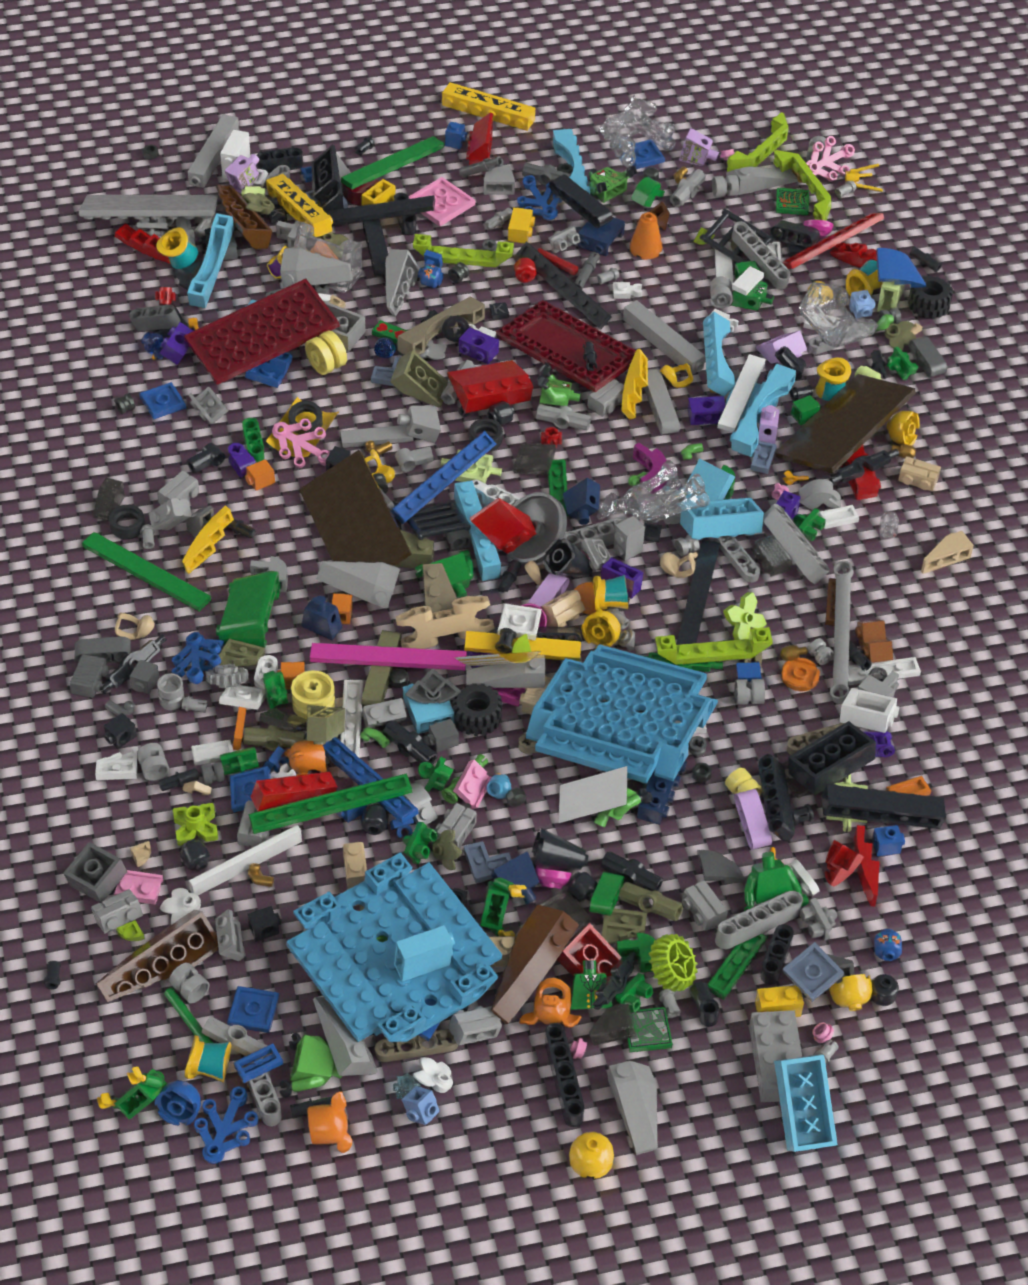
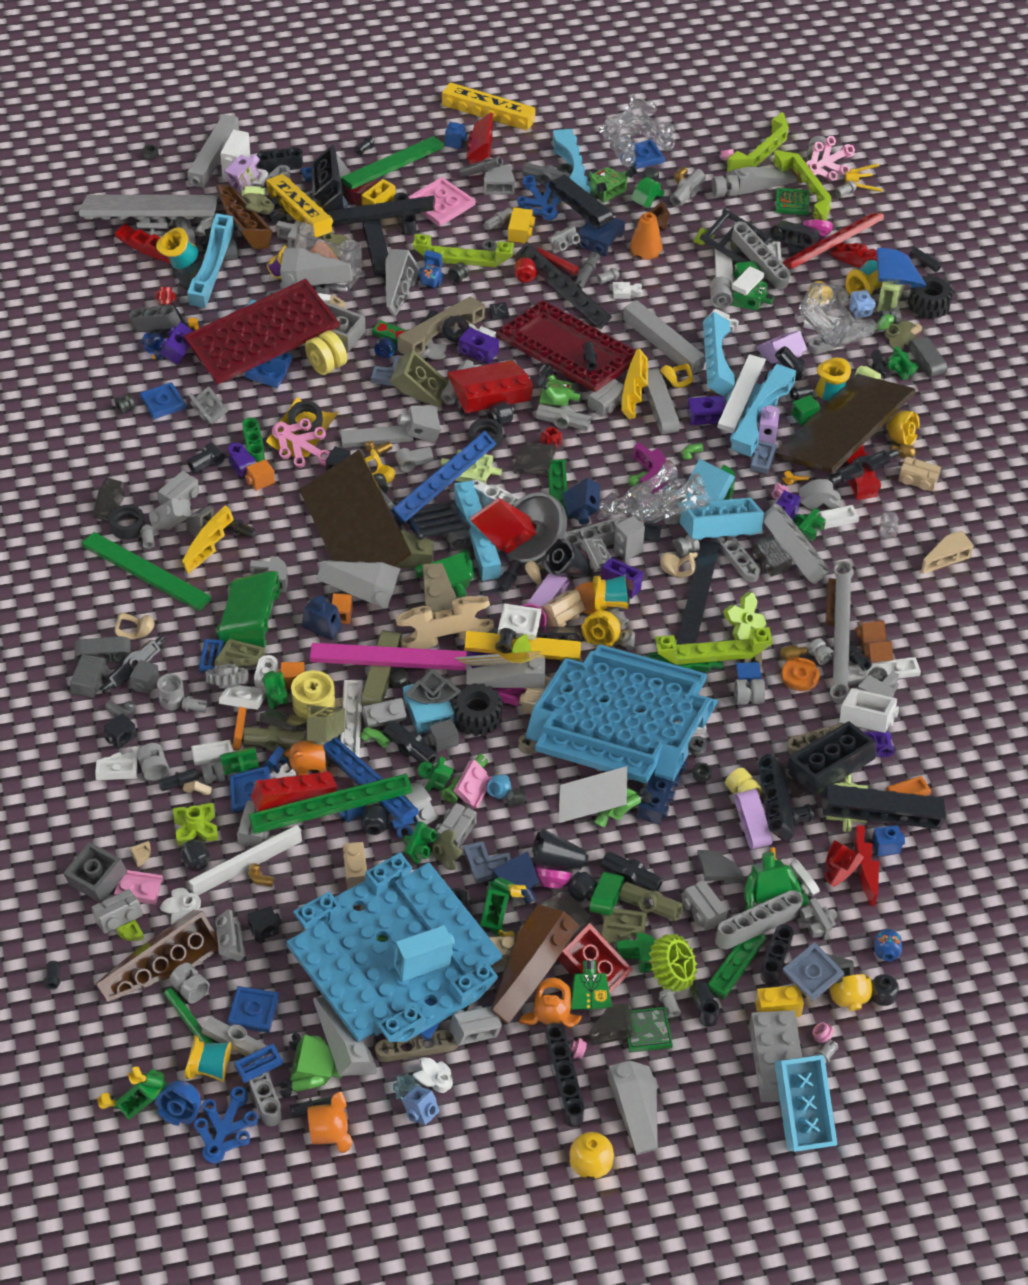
blue plant [172,632,221,684] -> none
black piece [592,952,637,1010] -> none
green hips [615,973,653,1013] -> none
lavender torso [679,128,719,166] -> none

